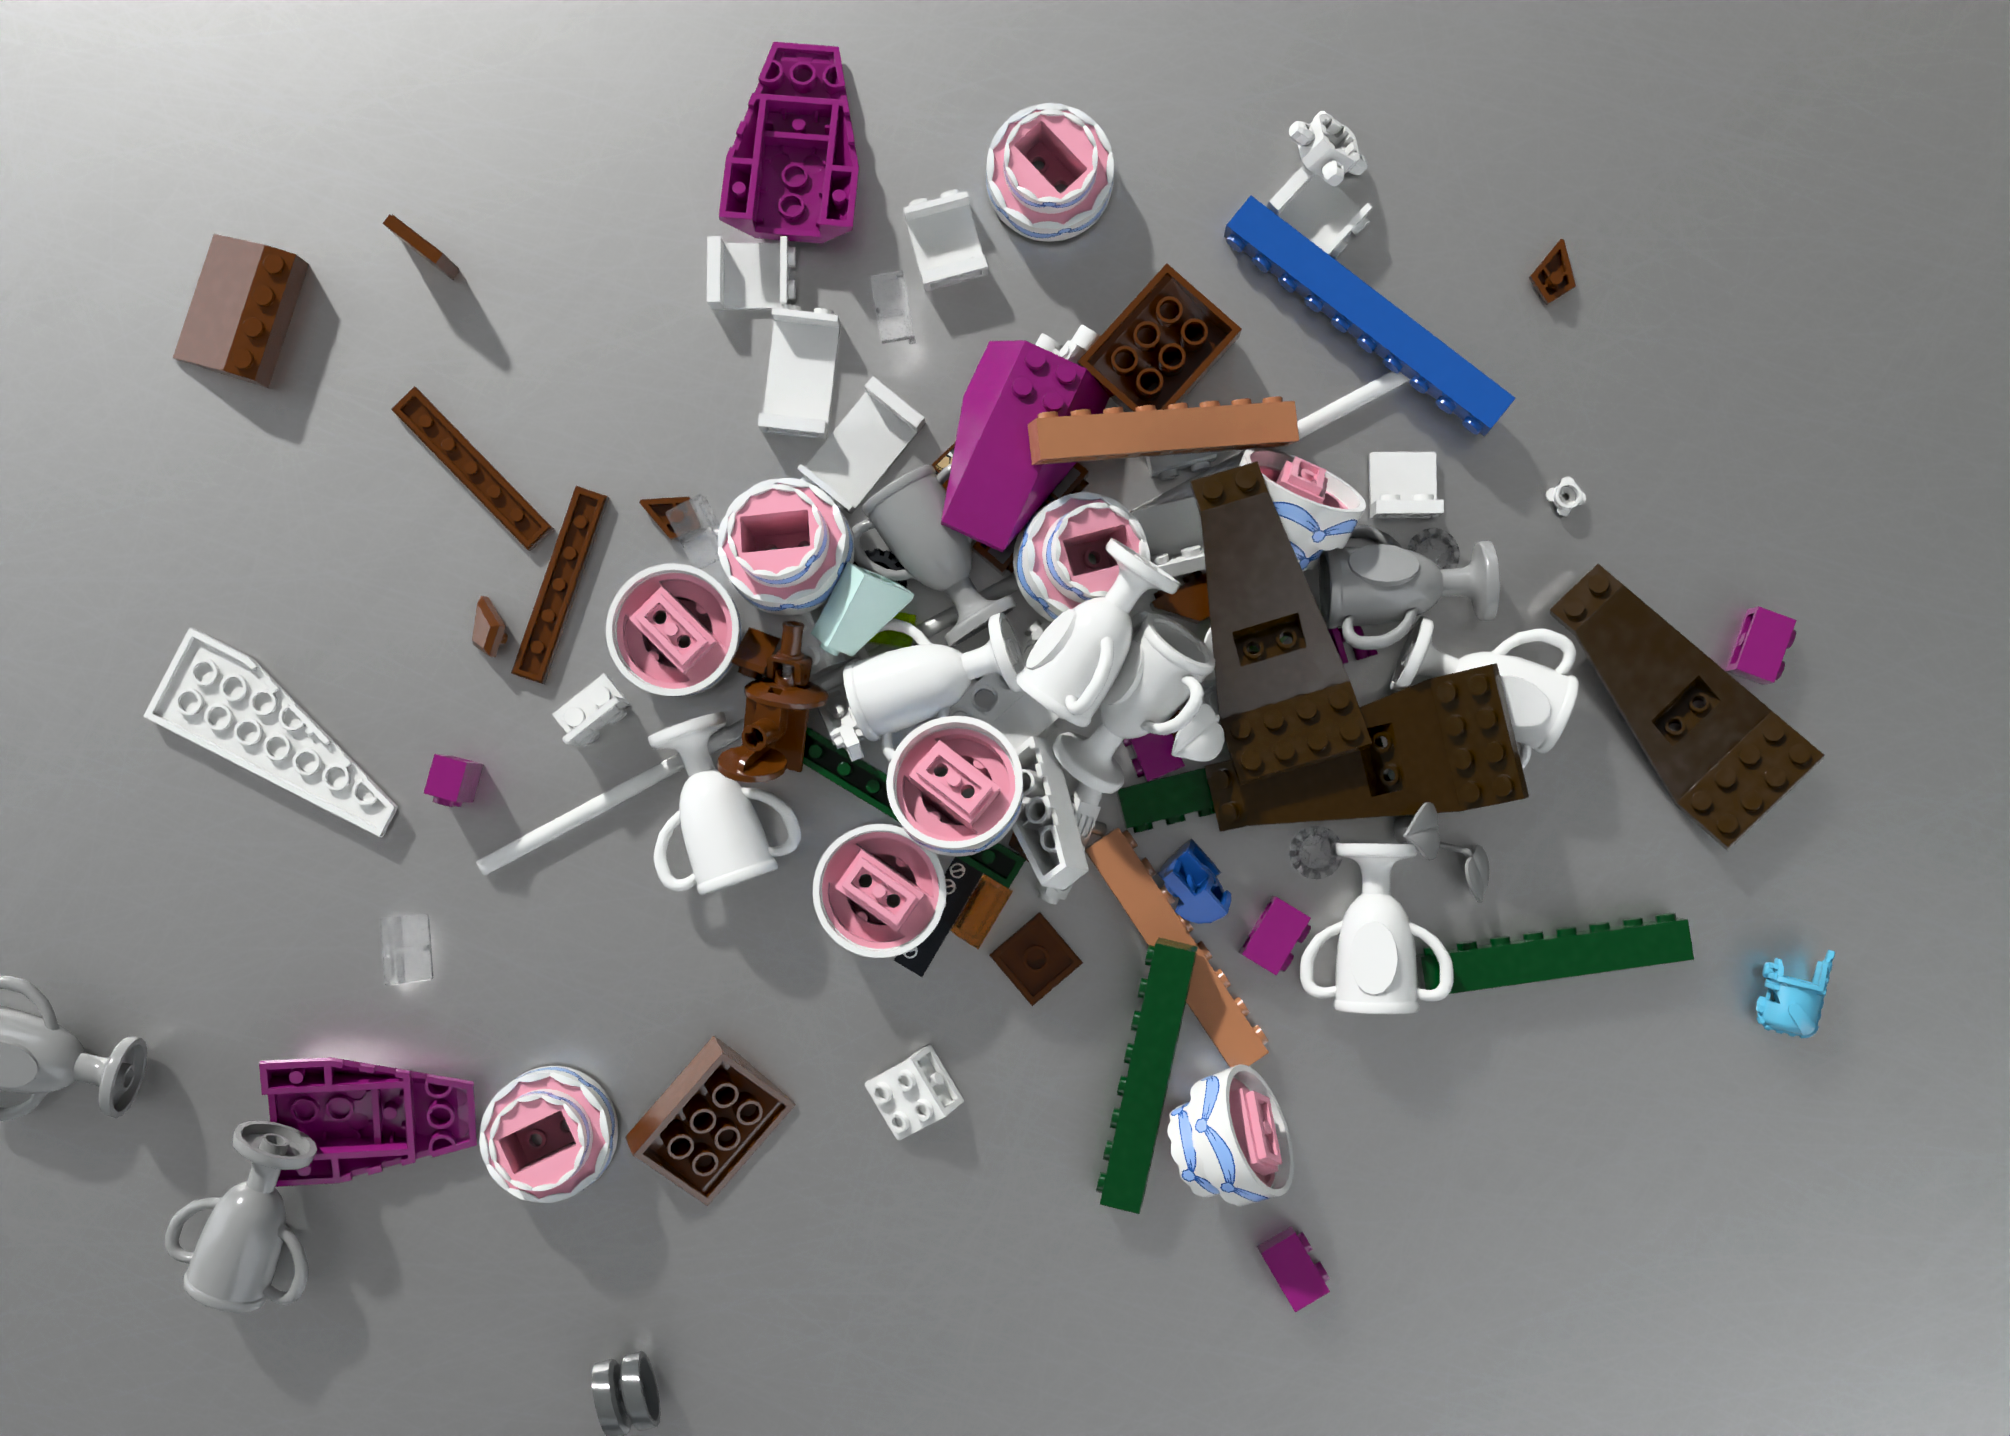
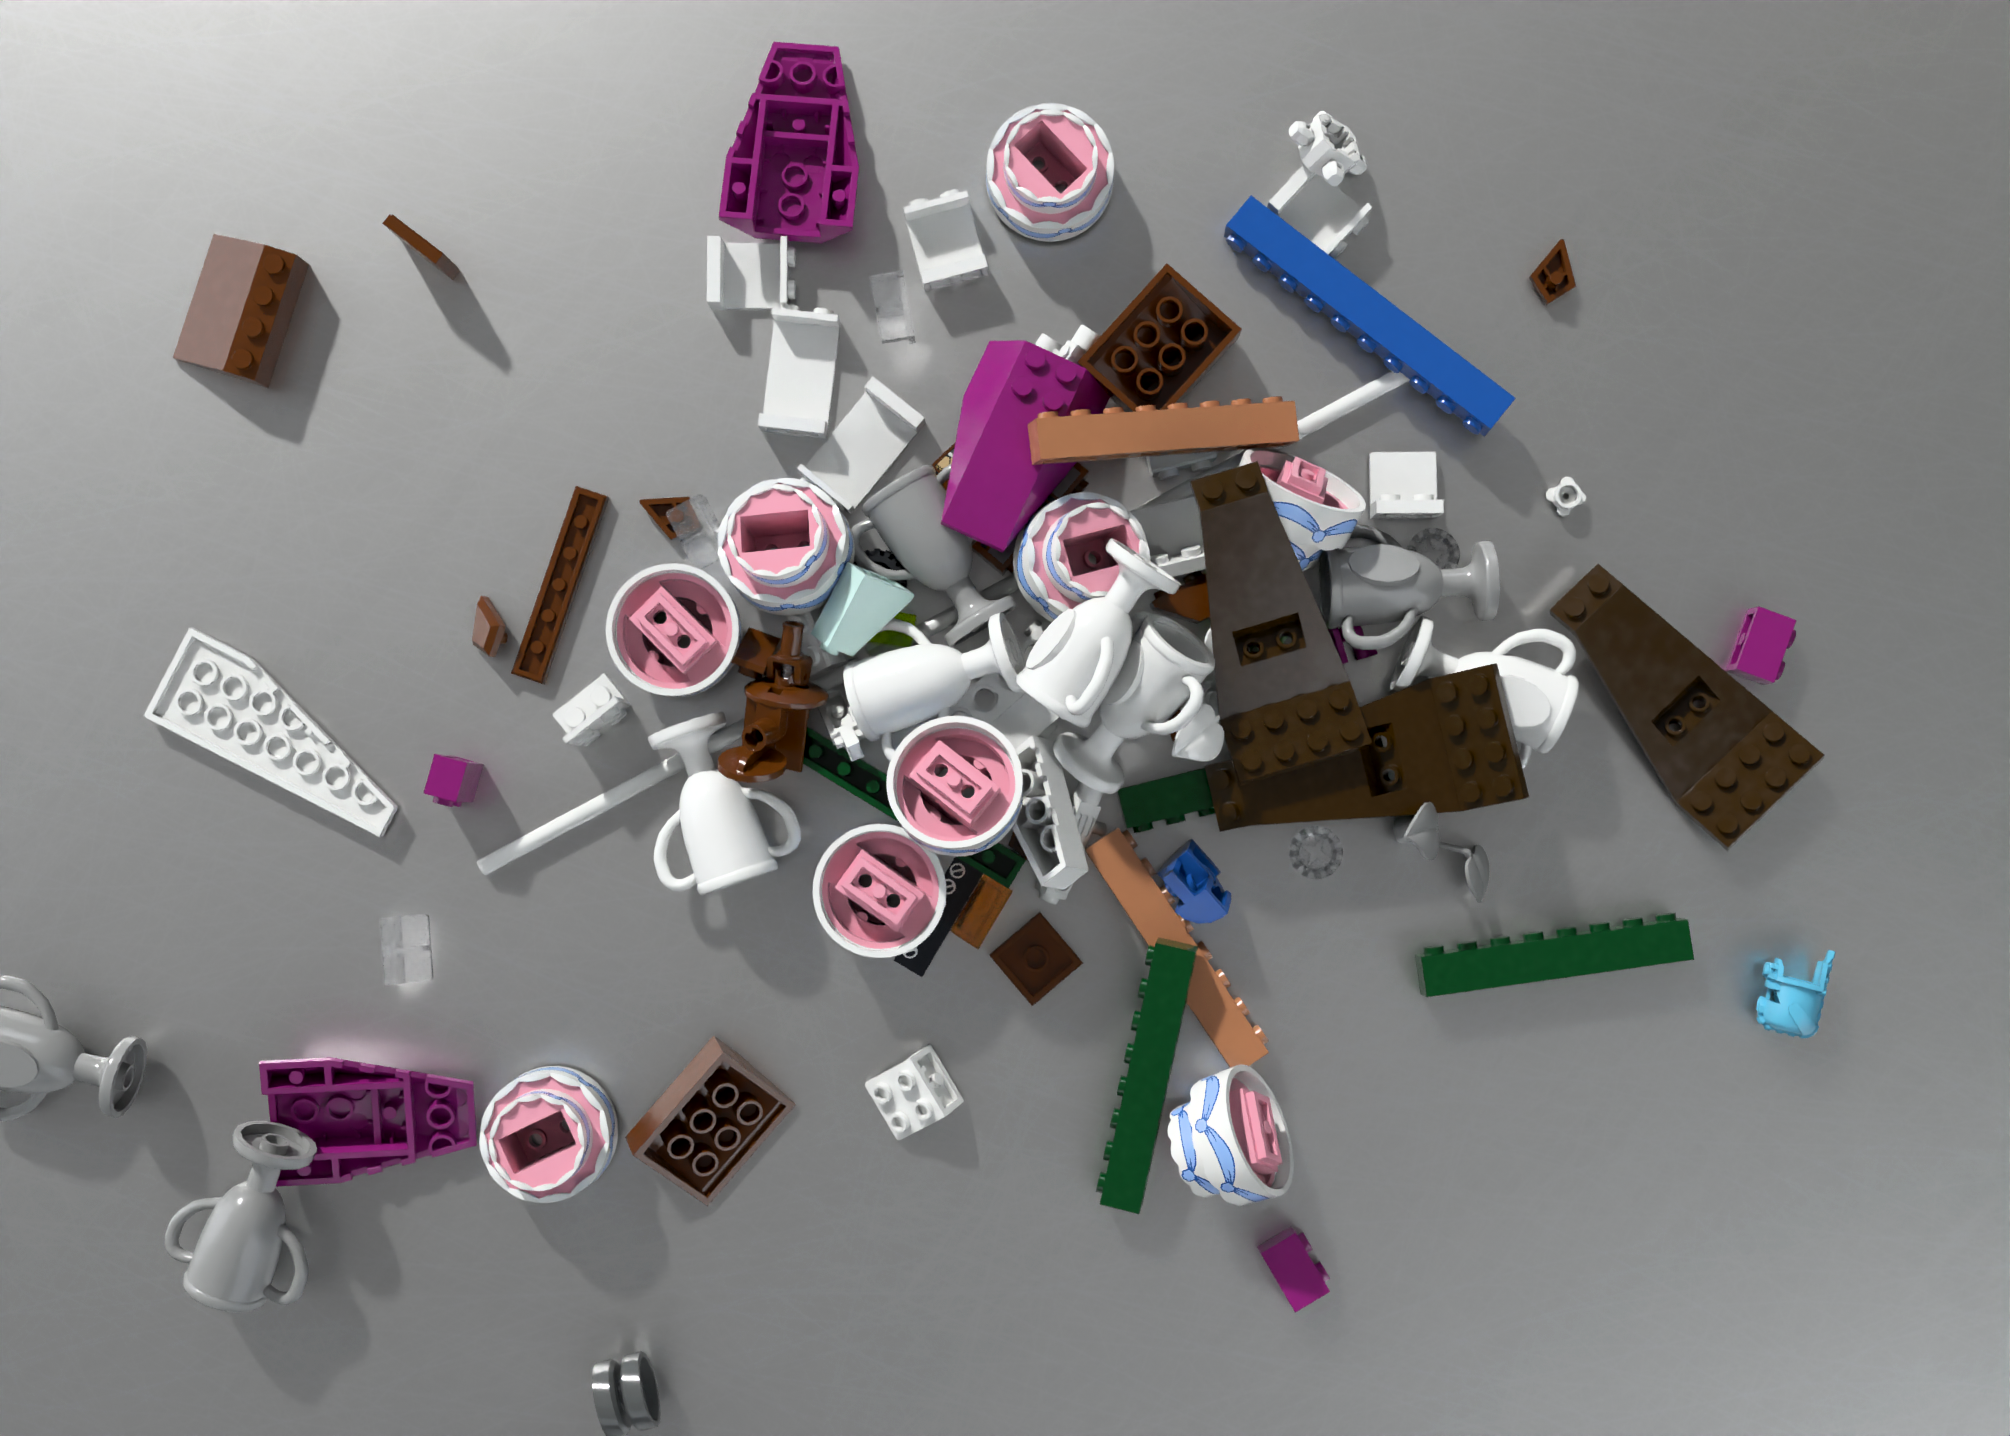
reddish brown tile [391,386,554,551] -> none
magenta brick [1122,733,1185,782] -> none
magenta brick [1239,896,1311,976] -> none
white piece [1300,843,1454,1014] -> none

